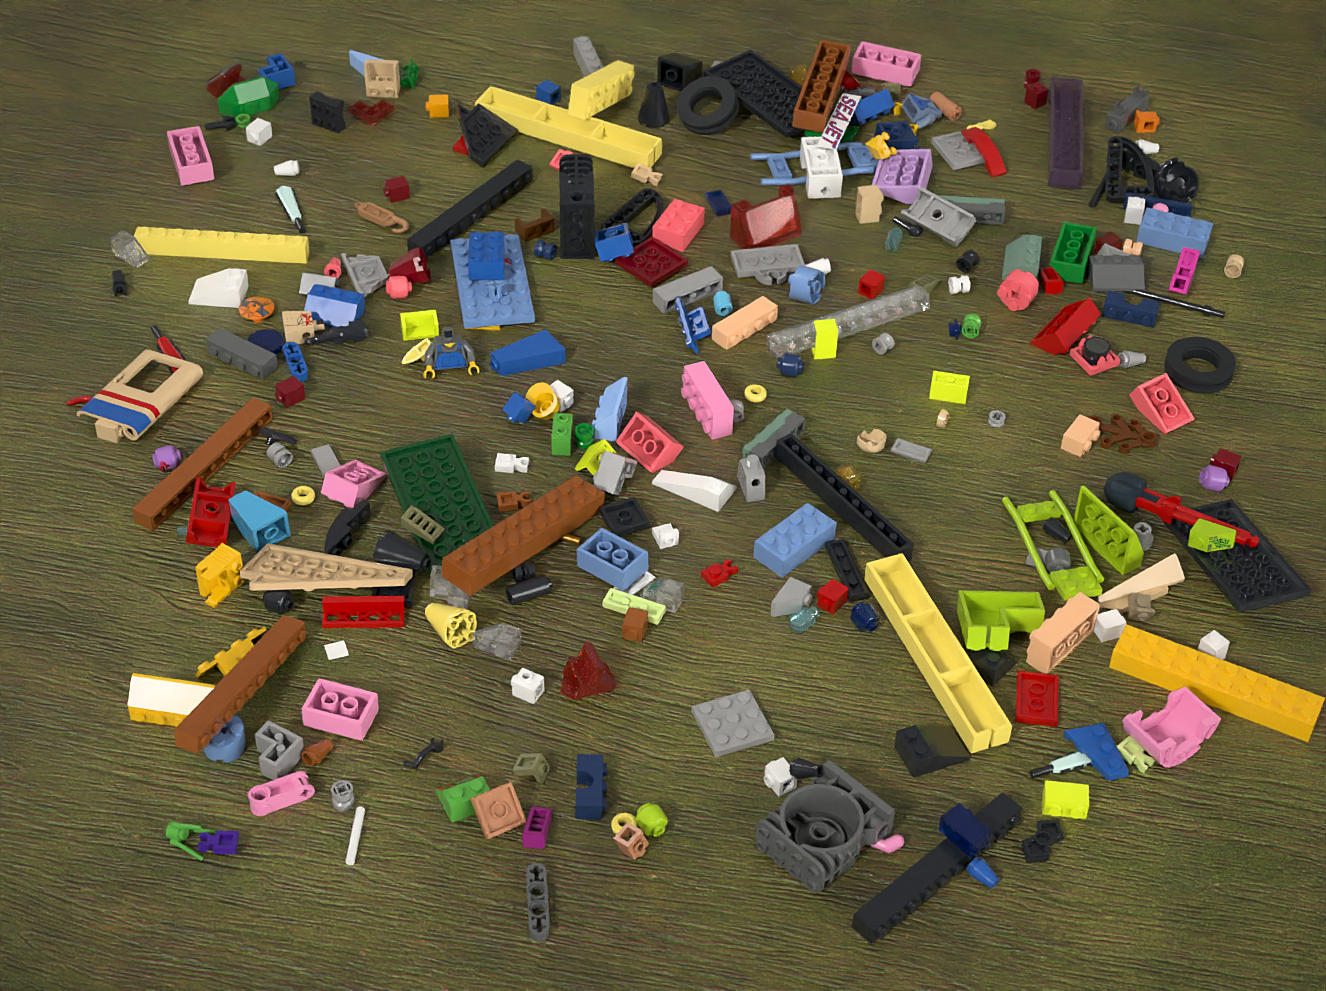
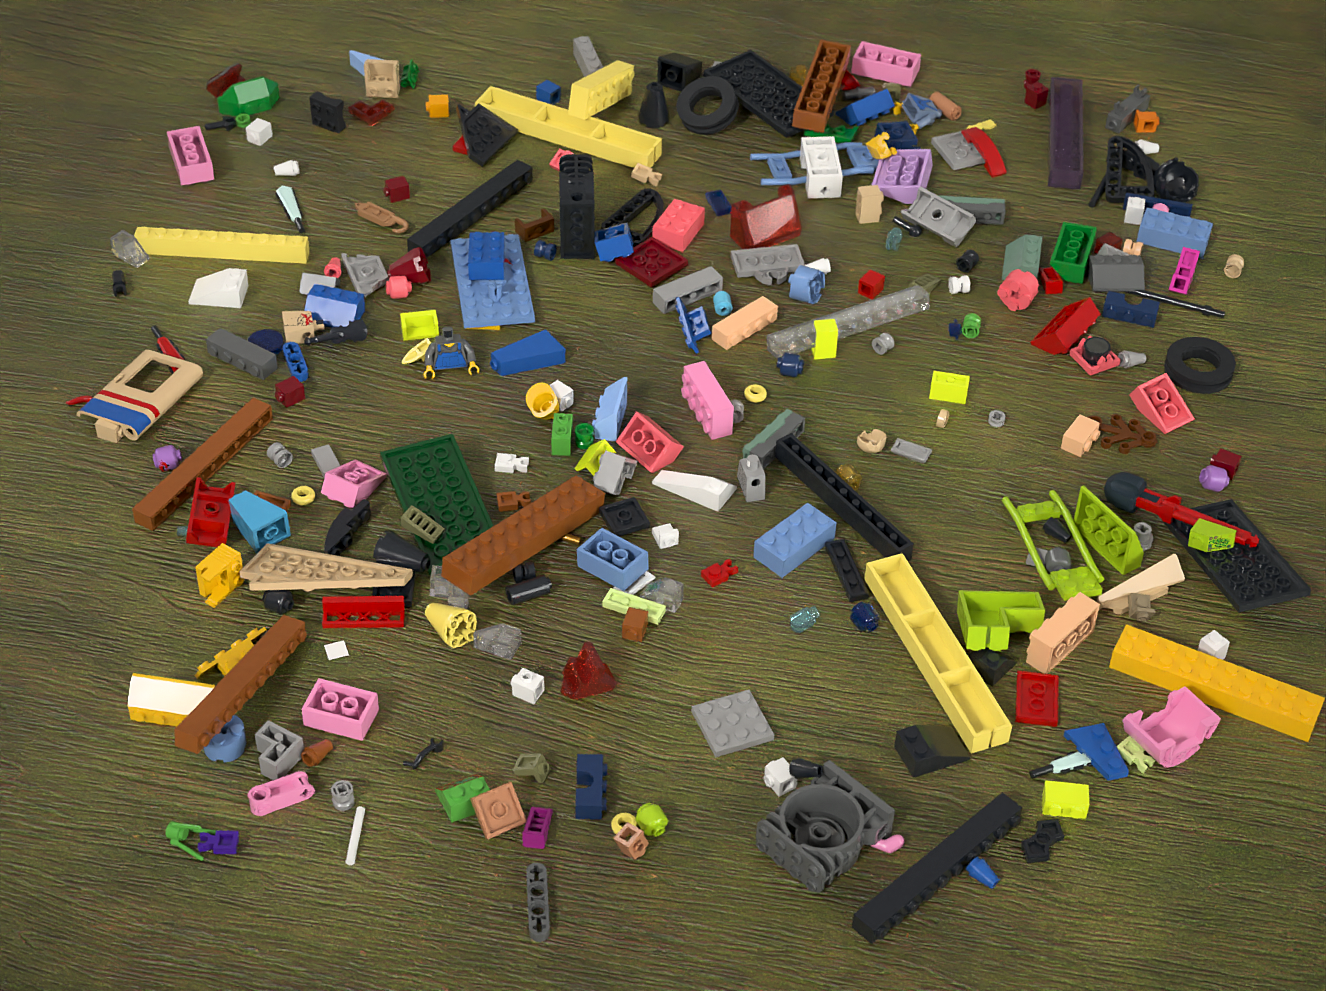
orange dish [239,296,275,323] -> none
blue brick [258,53,295,89] -> none
black piece [259,427,297,445] -> none
blue brick [502,392,536,424] -> none
light grey slope [770,577,813,617] -> none
sticker [817,93,861,150] -> none
red brick [817,579,849,615] -> none
clear blue brick [938,803,991,858] -> none
white brick [1094,609,1126,642] -> none

